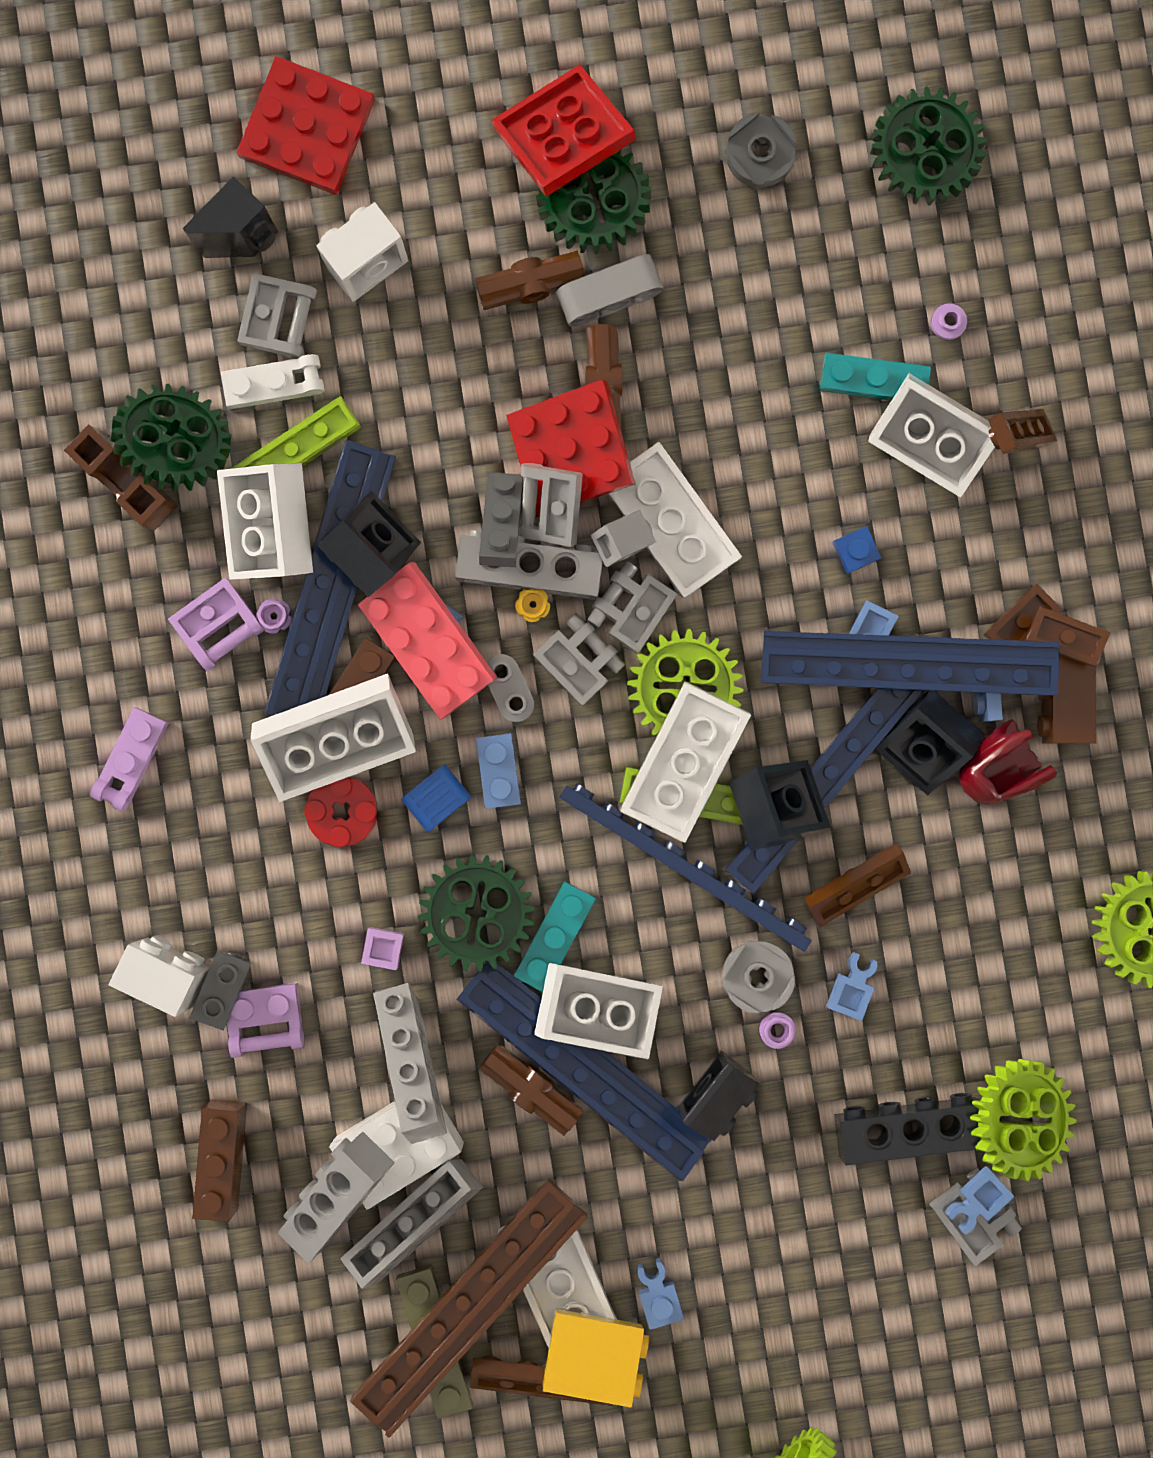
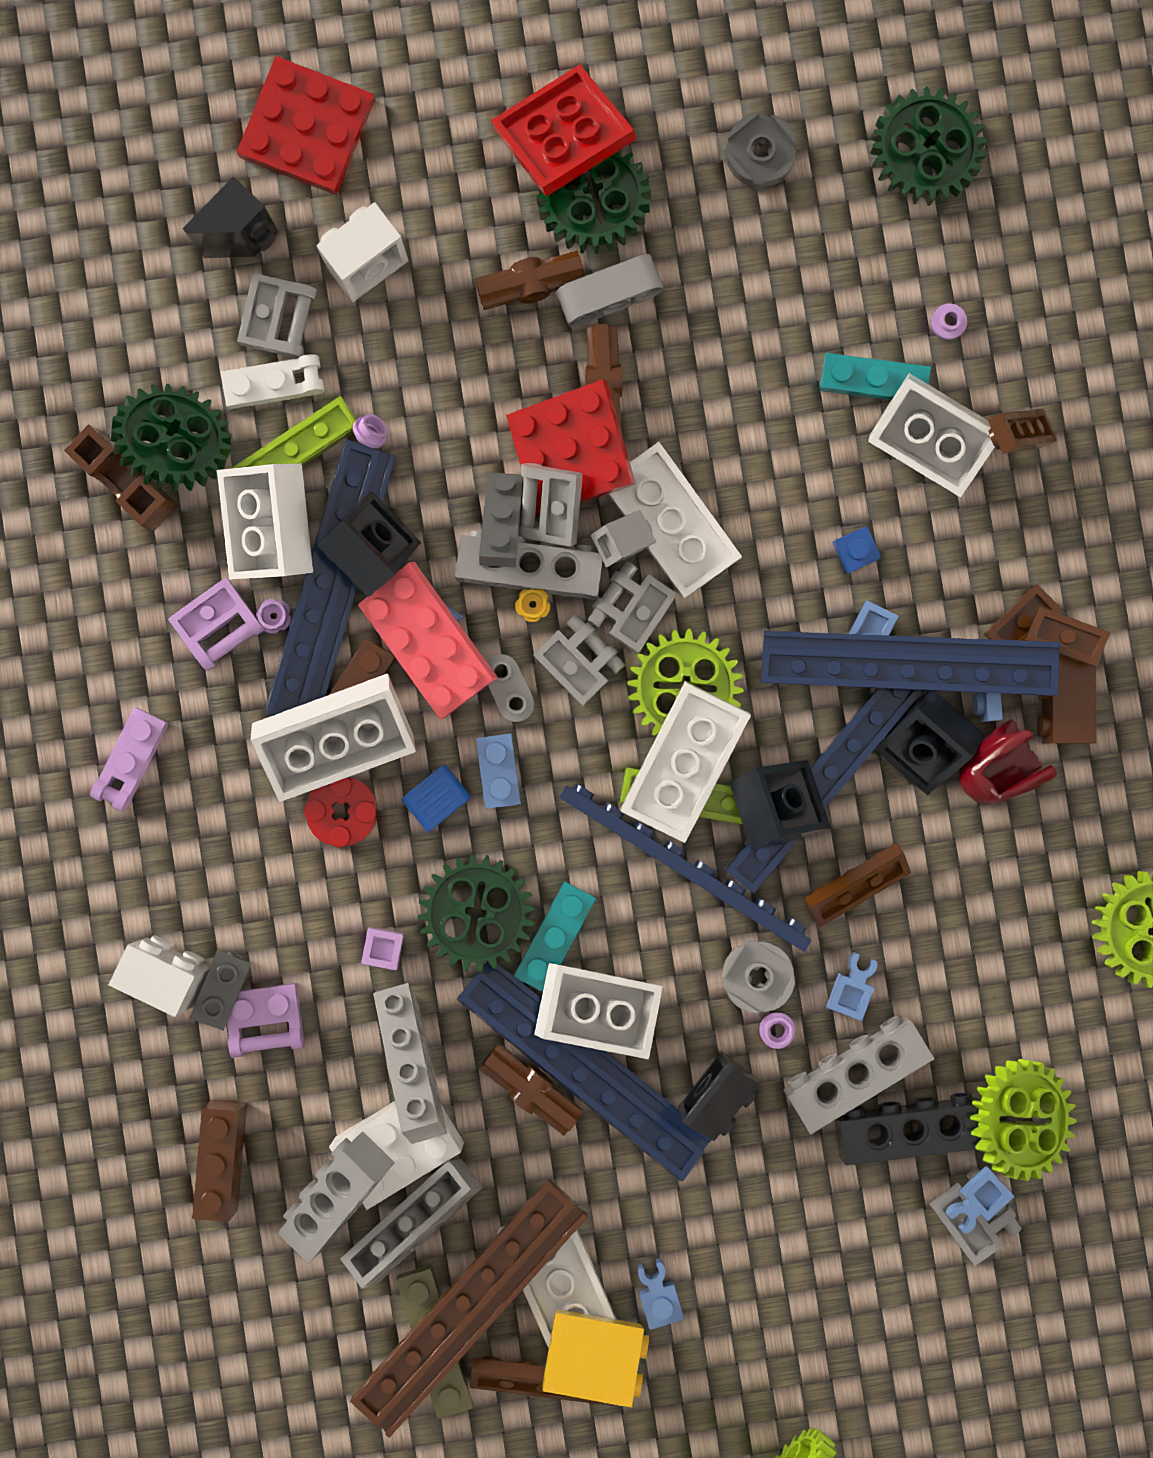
none -> lavender plate [353,414,388,448]
none -> light grey brick [783,1016,934,1135]

